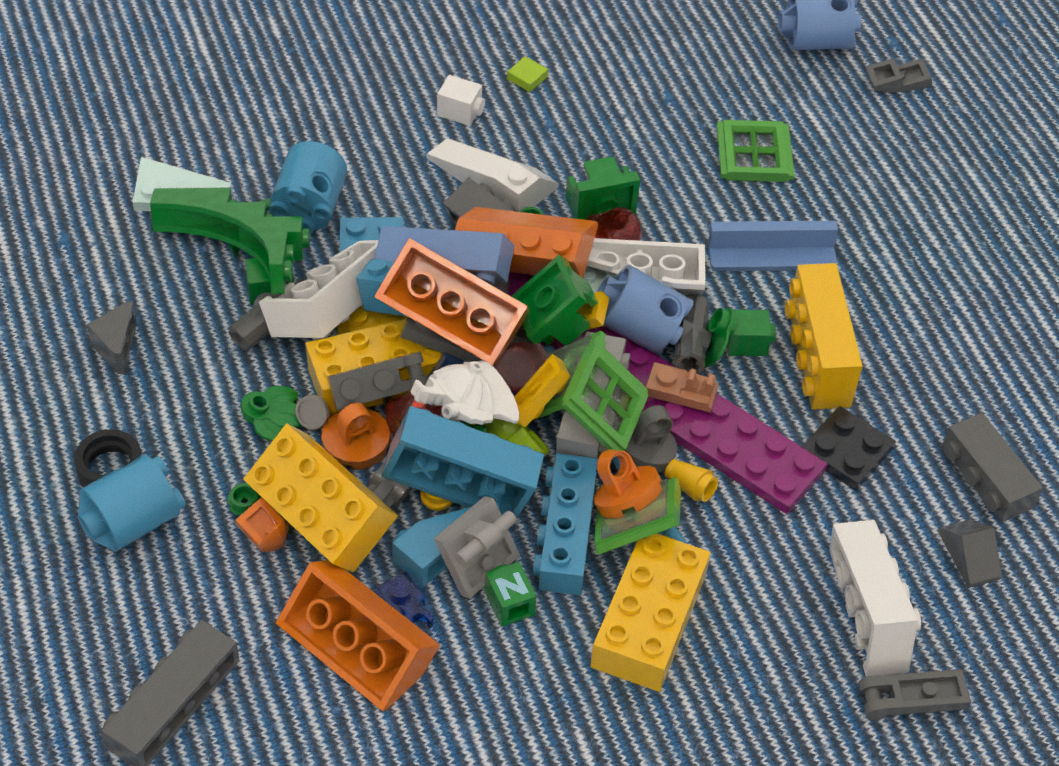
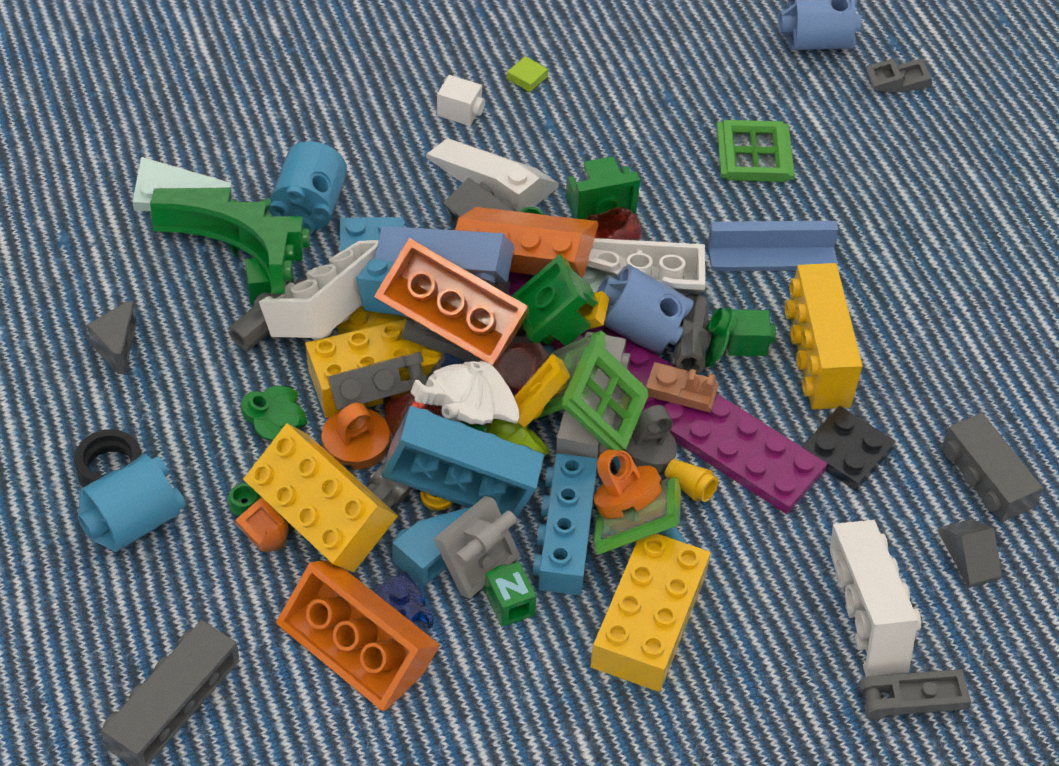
light grey piece [295,395,329,430] -> none

